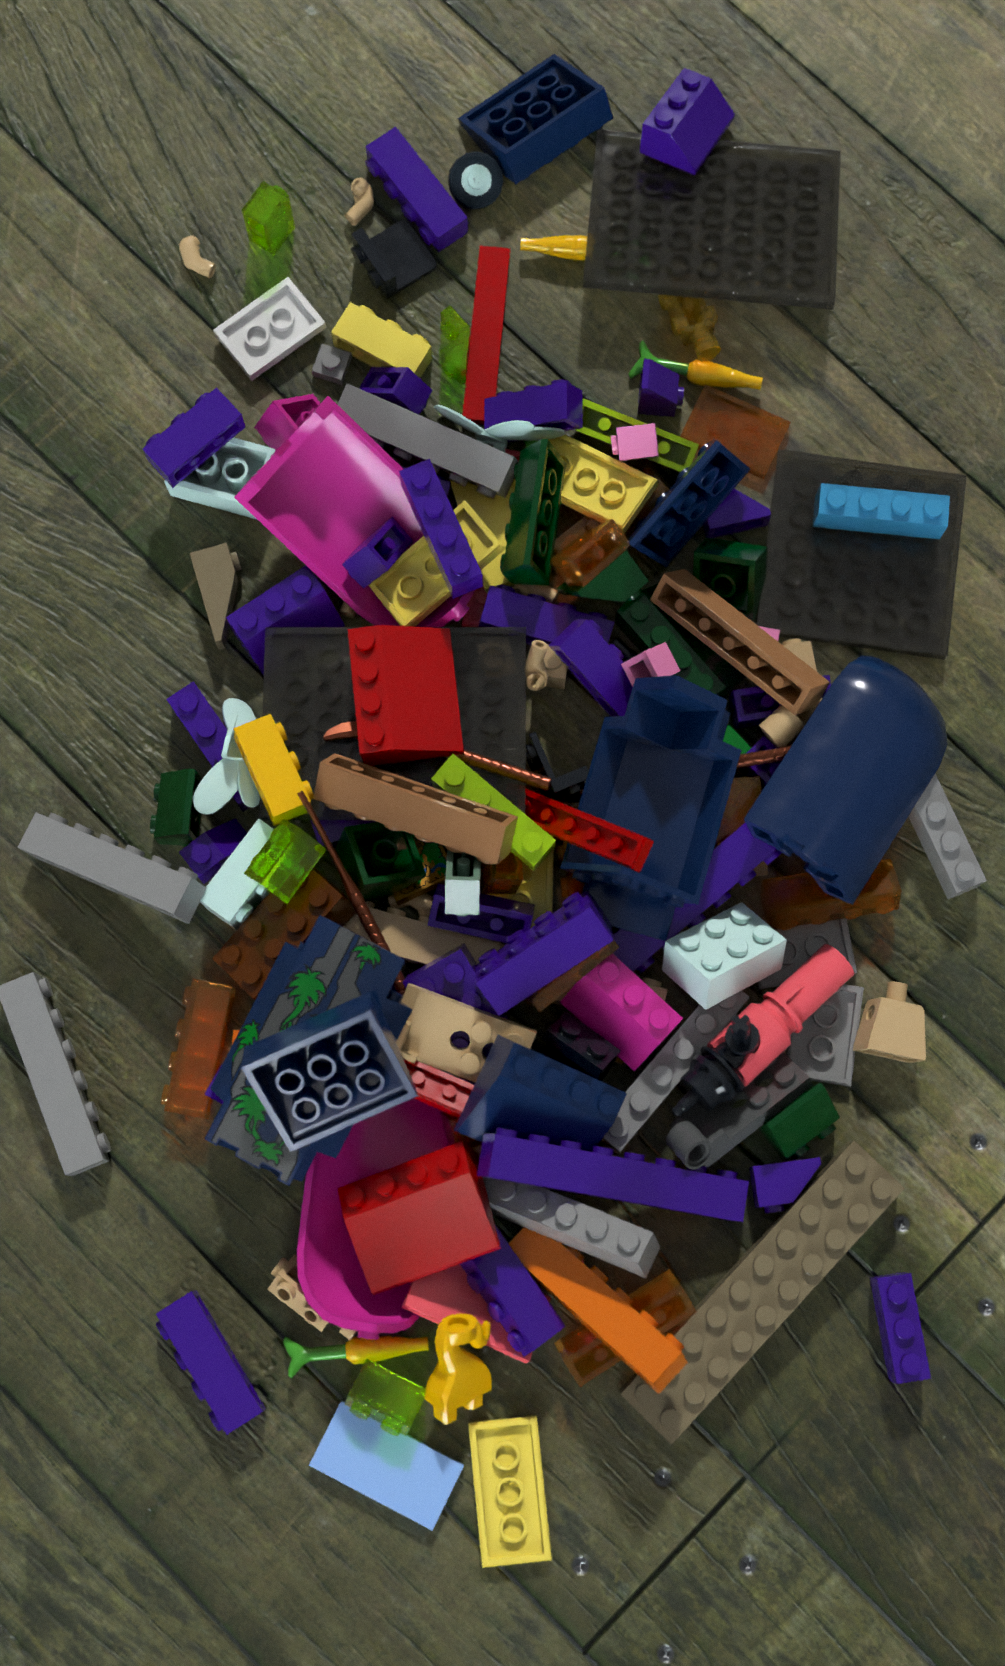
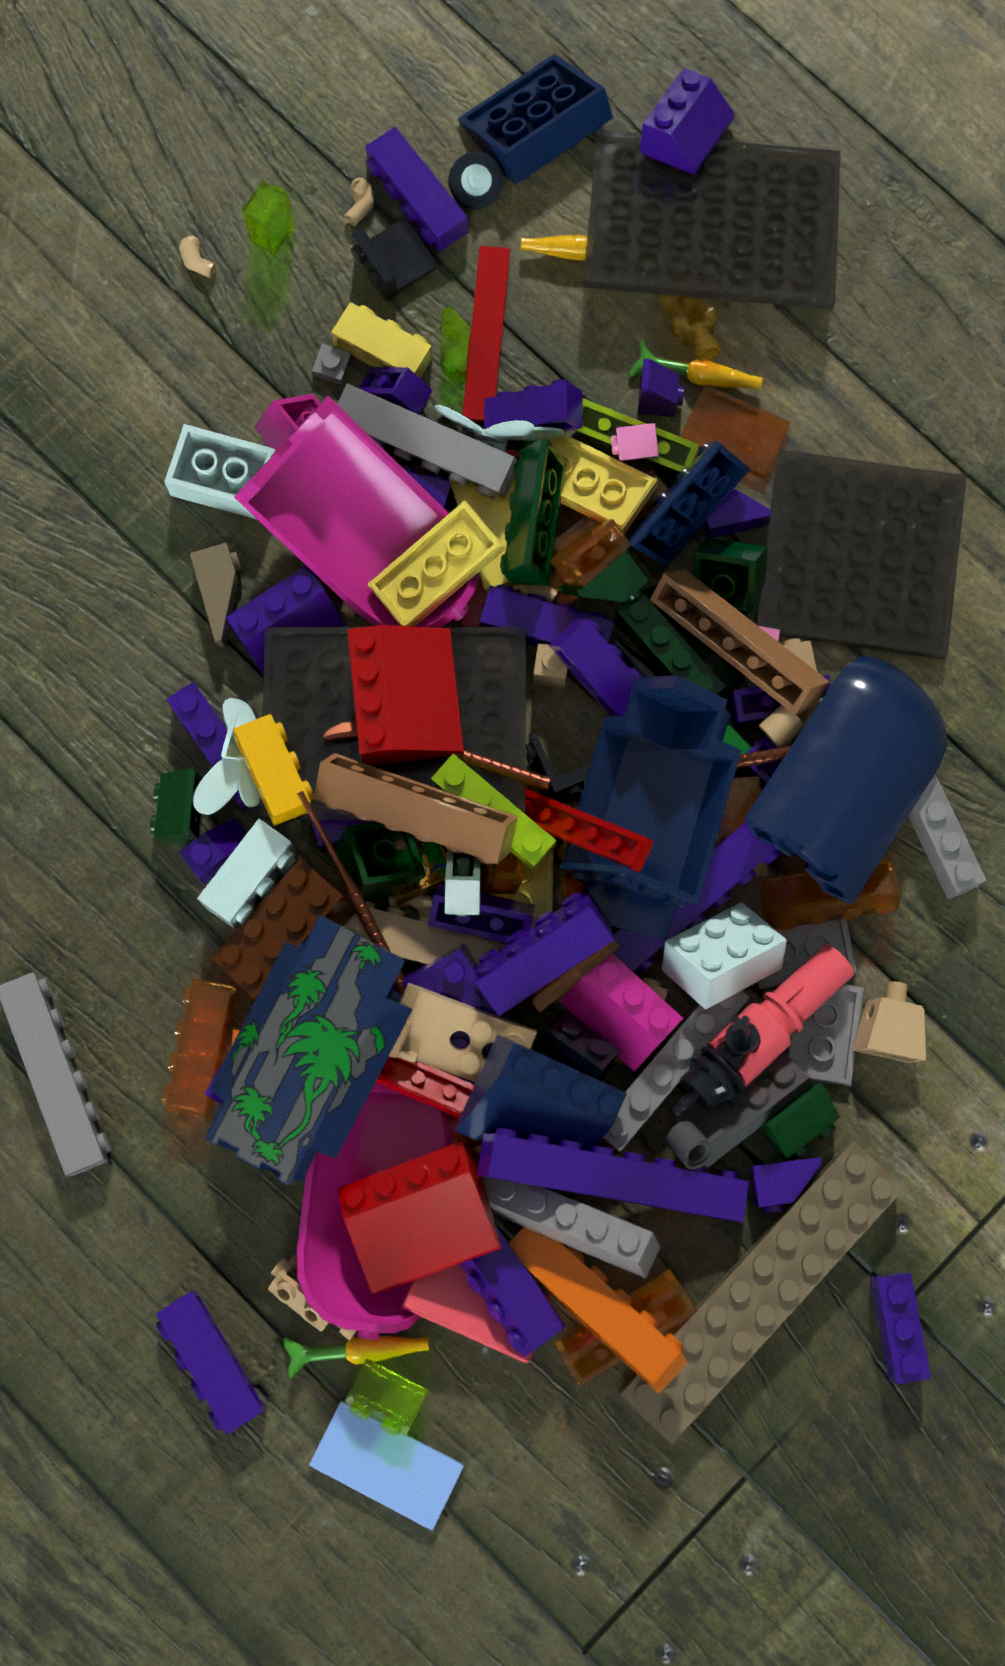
light grey brick [18,812,207,924] -> none
dark purple brick [143,387,246,488] -> none
white plate [213,277,326,381] -> none
dark blue slope [241,991,418,1152] -> none
clear neon green brick [244,819,327,904] -> none
dark purple slope [342,517,413,589] -> none
dark purple brick [399,459,483,599] -> none
yellow hips [425,1313,492,1425] -> none
light yellow tile [468,1415,552,1568] -> none
tan arm [524,640,548,691] -> none
bright pink brick [621,642,680,687] -> none
dark azure brick [813,483,950,539] -> none

